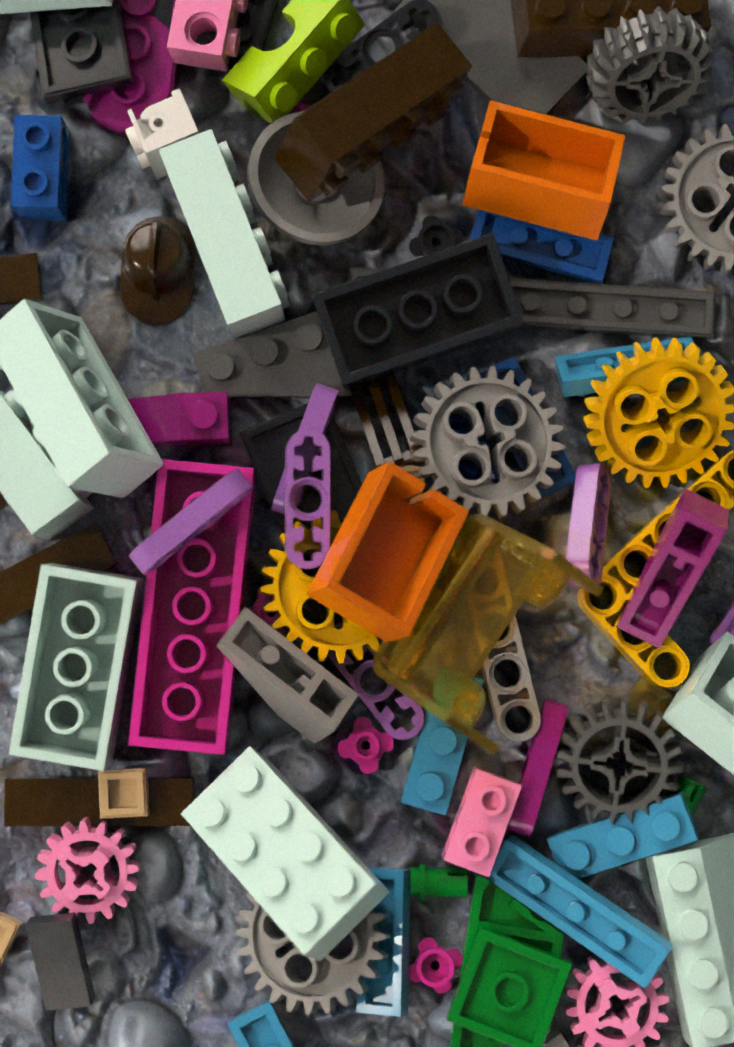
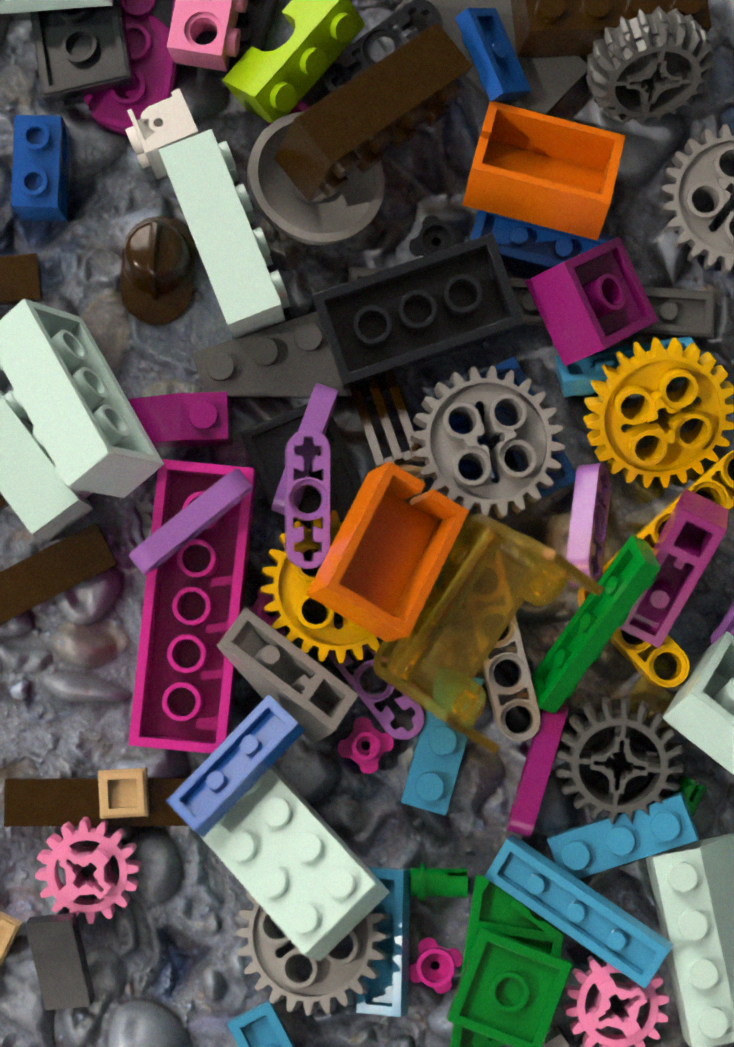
light aqua brick [8,563,144,771] -> none
bright pink brick [441,766,522,877] -> none
none -> plate [167,694,305,837]
none -> blue plate [455,8,531,102]
none -> magenta slope [525,236,658,366]
none -> green plate [531,535,661,714]

